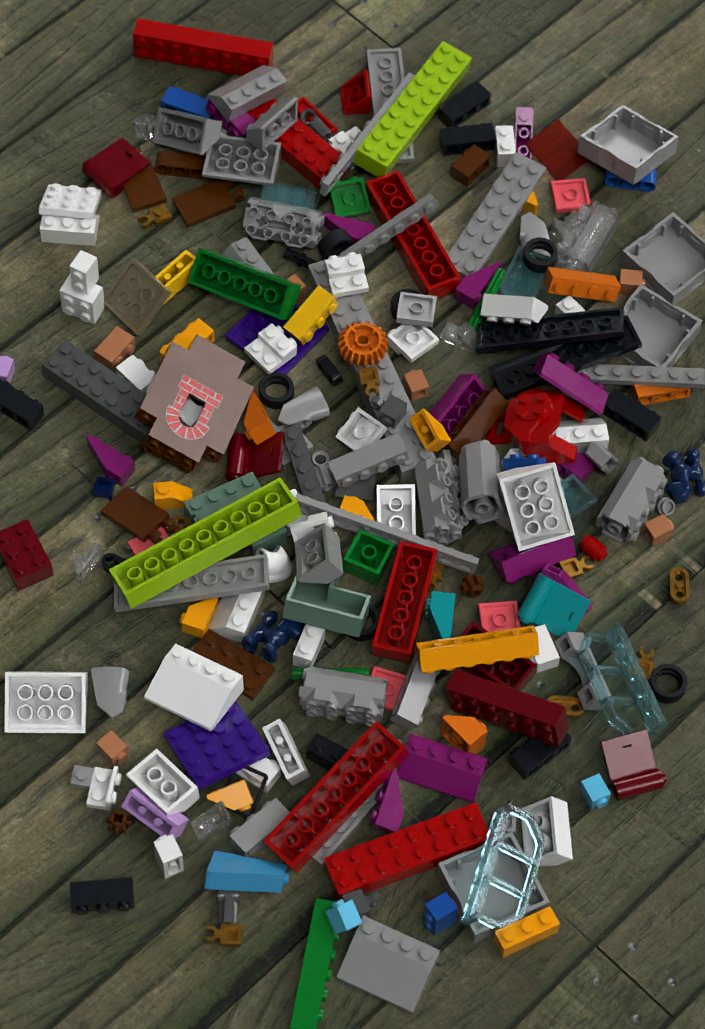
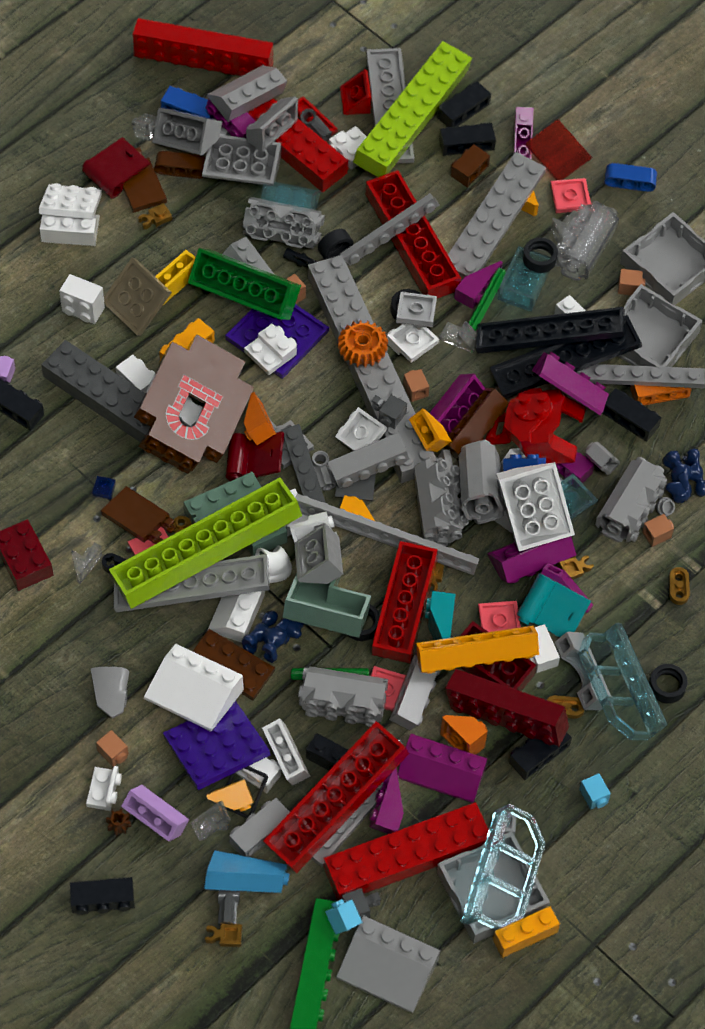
white slope [5,671,88,733] -> none
white brick [69,250,99,295] -> none
light grey plate [70,765,94,790] -> none
magenta slope [86,434,135,487] -> none
nougat brick [94,326,136,371] -> none
white slope [126,749,200,815] -> none
light orange slope [153,481,193,510] -> none
white brick [154,834,184,879] -> none
reddish brown tile [172,179,245,228] -> none
light orange slope [180,598,218,638] -> none
black tyre [259,372,294,409] -> none
light grey panel [278,387,330,429] -> none
yellow brick [283,285,339,345] -> none
white brick [293,624,325,668] -> none
black beam [316,355,343,387] -> none
light grey plate [319,72,415,197] -> none
magenta slope [323,212,376,245] -> none
white plate [325,252,369,298] -> none
green plate [329,176,371,218] -> none
green brick [343,529,395,585] -> none
pearl gold plate [358,366,380,399] -> none
white slope [377,484,416,535] -> none
blue brick [422,892,458,936] -> none
reddish brown gear [460,574,485,598] -> none
white slope [480,294,549,325] -> none
white brick [495,126,516,167] -> none
light grey panel [519,212,551,261] -> none
white slope [520,796,573,867] -> none
orange brick [542,267,621,302] -> none
white slope [553,418,609,454] -> none
light grey tile [577,105,679,185] -> none
red brick [579,535,608,563] -> none
door [600,729,667,801] -> none
pearl gold plate [631,646,655,682] -> none

